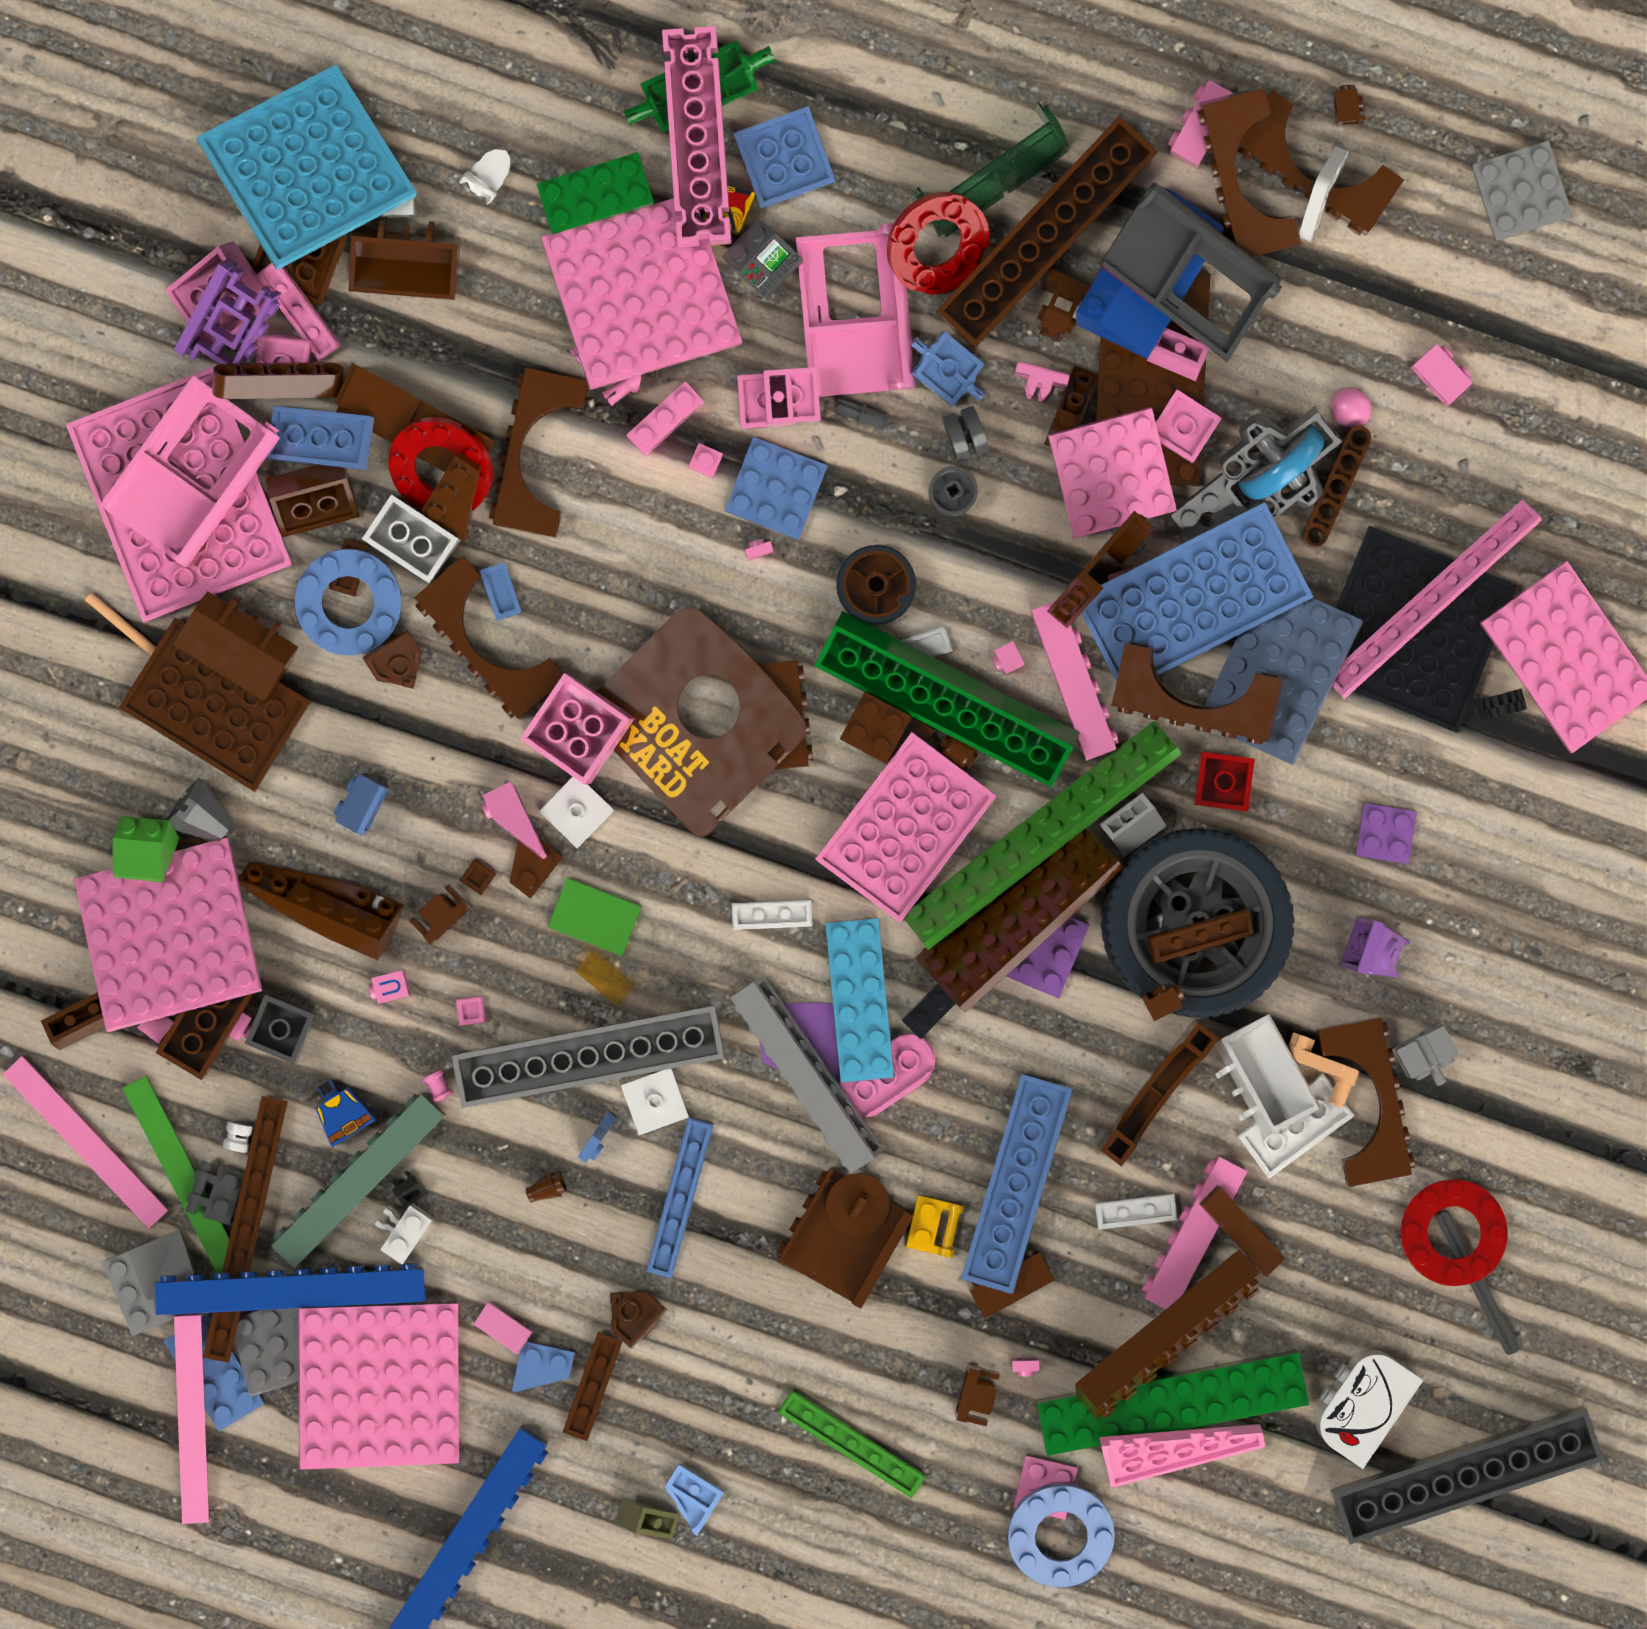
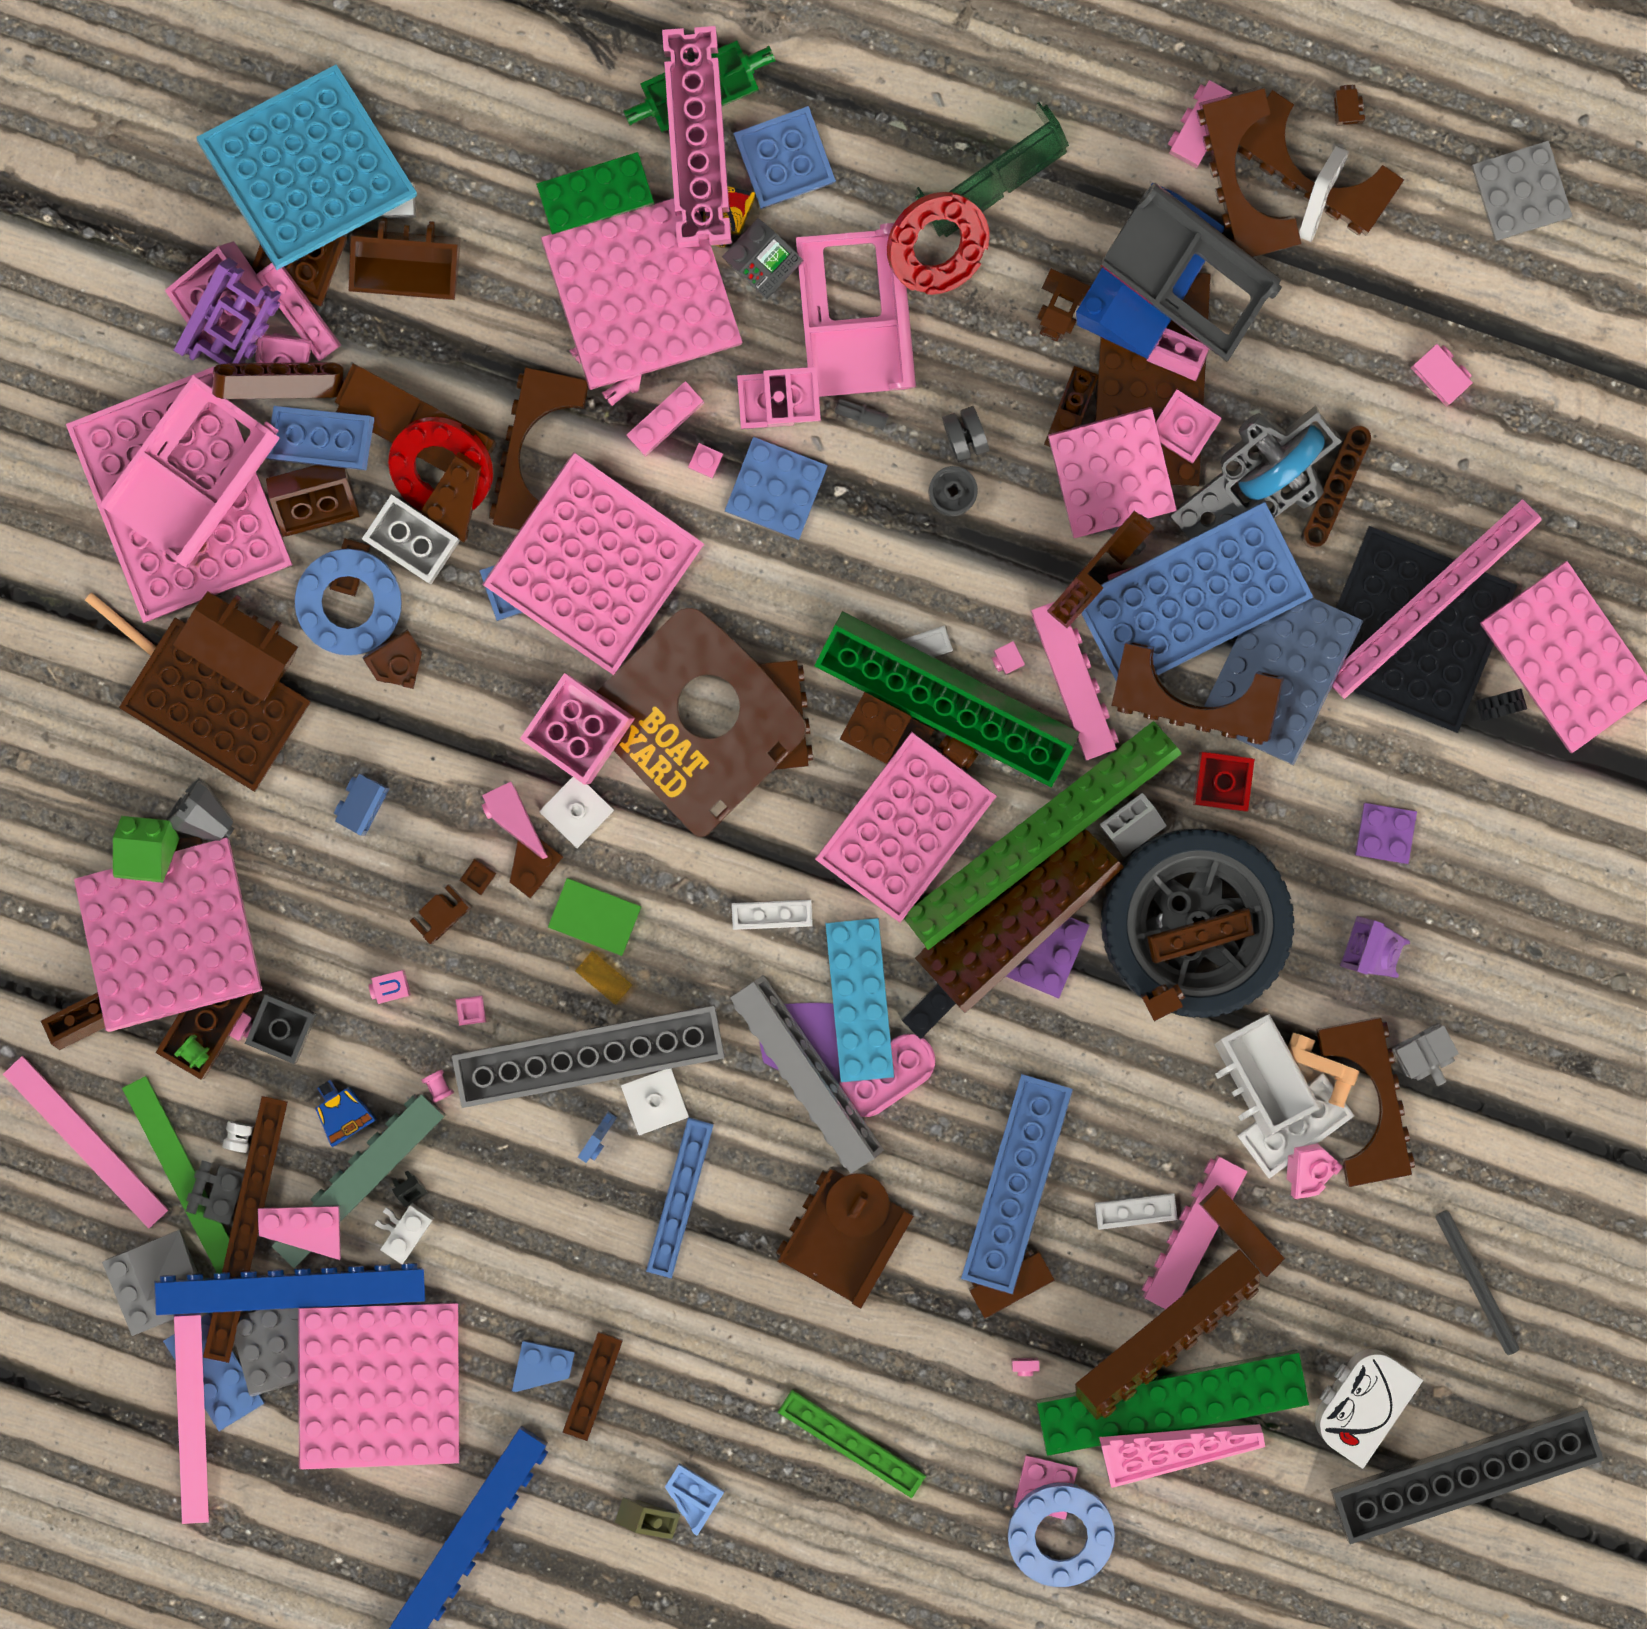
bright pink tile [137,1016,174,1044] -> none
reddish brown wedge [238,862,404,960] -> none
reddish brown arch [415,556,564,720] -> none
white piece [459,149,511,205] -> none
bright pink tile [474,1302,532,1354] -> none
reddish brown cone [525,1172,567,1203] -> none
reddish brown plate [610,1291,668,1349] -> none
bright pink plate [745,538,774,561] -> none
reddish brown wheel [836,545,916,625] -> none
yellow plate [906,1195,965,1258] -> none
medium blue plate [910,331,985,407] -> none
reddish brown brick [936,116,1158,350] -> none
reddish brown panel [955,1363,1000,1426] -> none
bright pink piece [1013,361,1069,403] -> none
reddish brown arch [1097,1020,1219,1167] -> none
bright pink hair [1330,387,1372,429] -> none
red plate [1400,1179,1508,1287] -> none
none -> bright green brick [174,1034,210,1068]
none -> bright pink wing [258,1206,341,1260]
none -> bright pink plate [482,452,704,675]
none -> bright pink plate [1287,1143,1343,1199]

